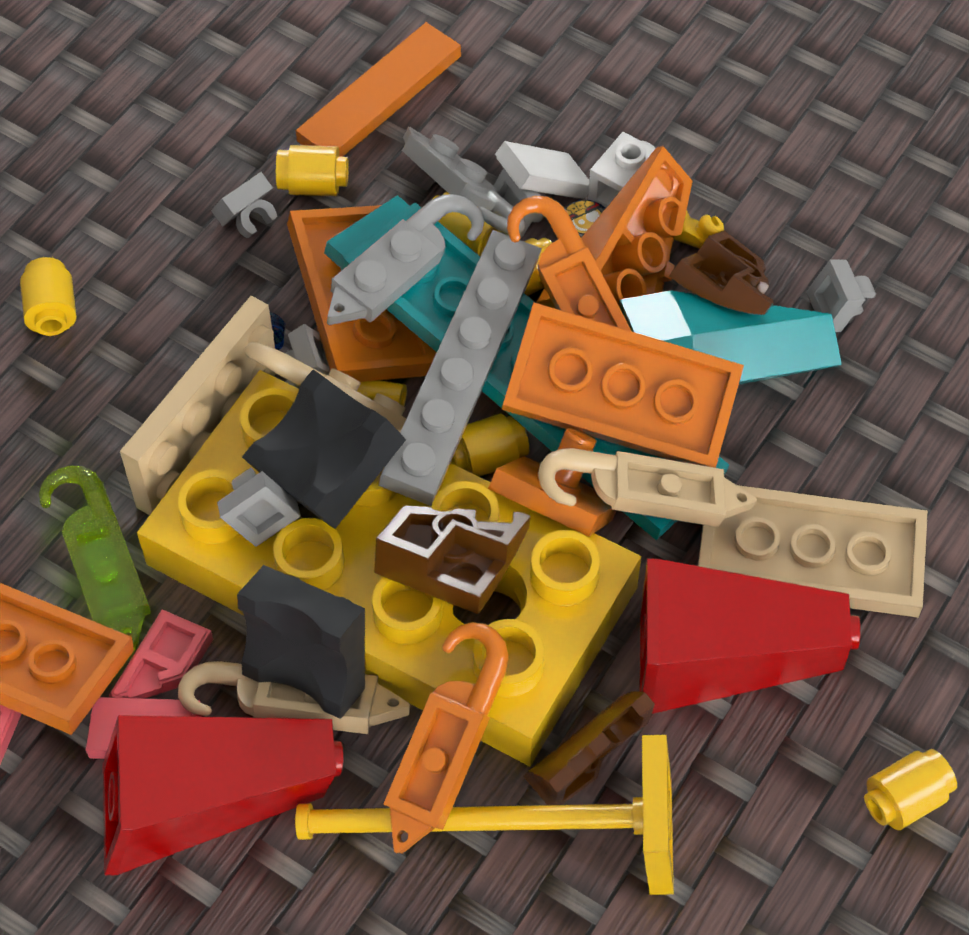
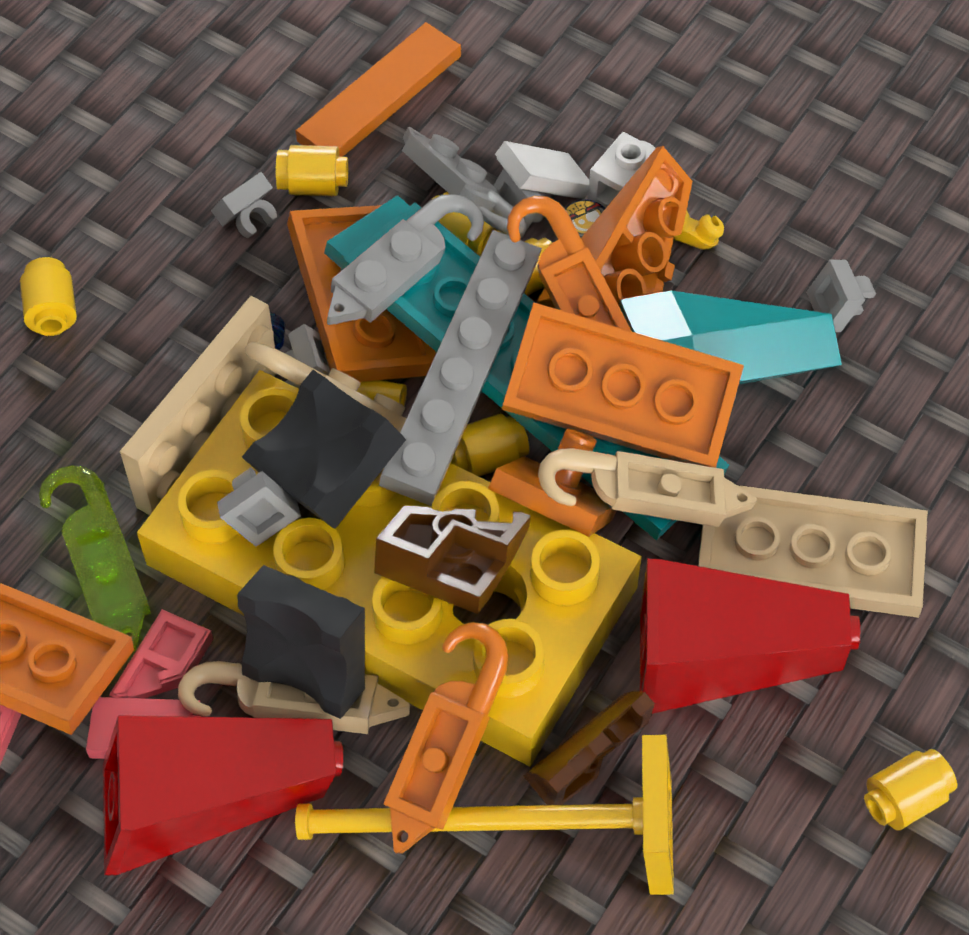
reddish brown slope [669,230,774,315] -> none

